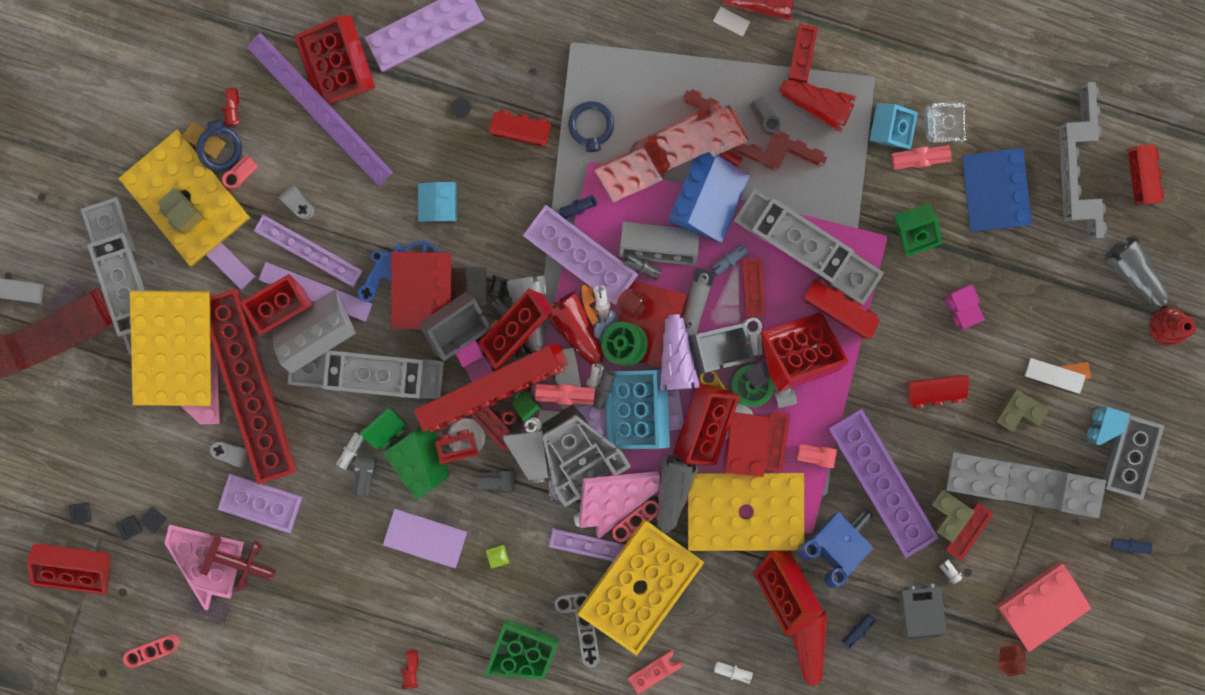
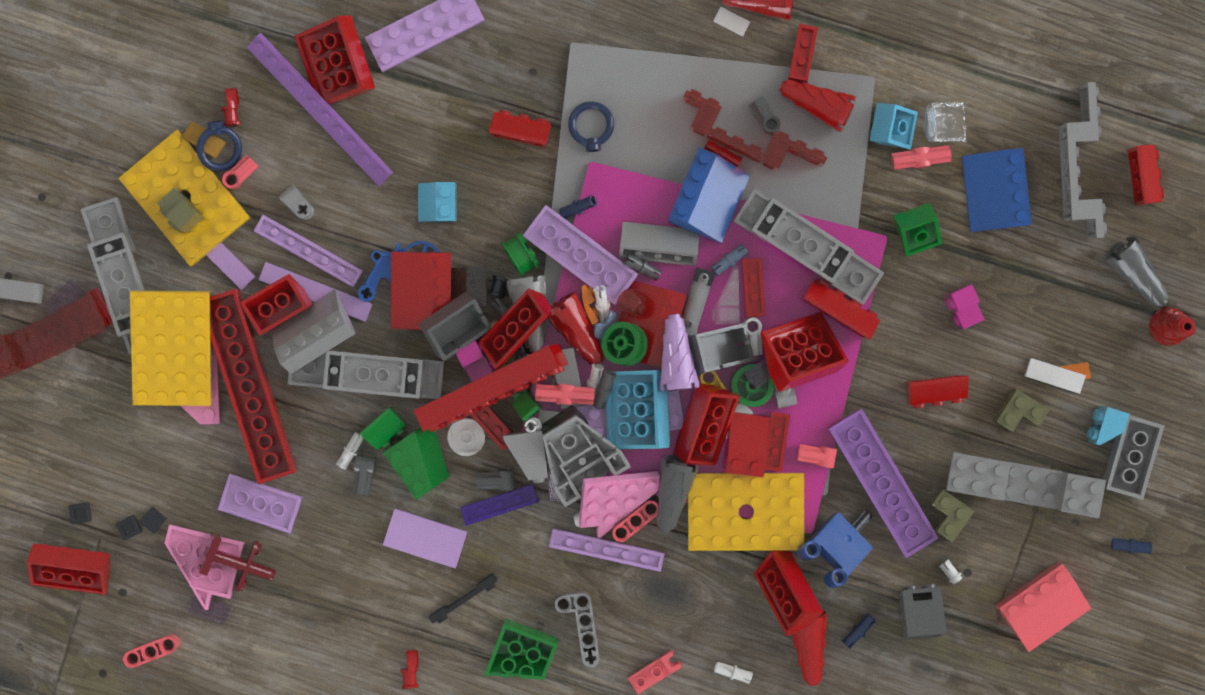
light grey piece [210,441,248,468] -> none
red window [435,429,479,464] -> none
black tile [451,98,471,117] -> none
lime tile [486,544,510,569] -> none
red pin [502,410,517,425] -> none
yellow plate [576,519,705,656] -> none
clear red bracket [594,104,748,202] -> none
red plate [945,502,994,561] -> none
clear red panel [999,644,1026,677] -> none
none -> black container [428,573,497,624]
none -> dark purple tile [460,484,539,526]
none -> green wheel [500,233,540,278]

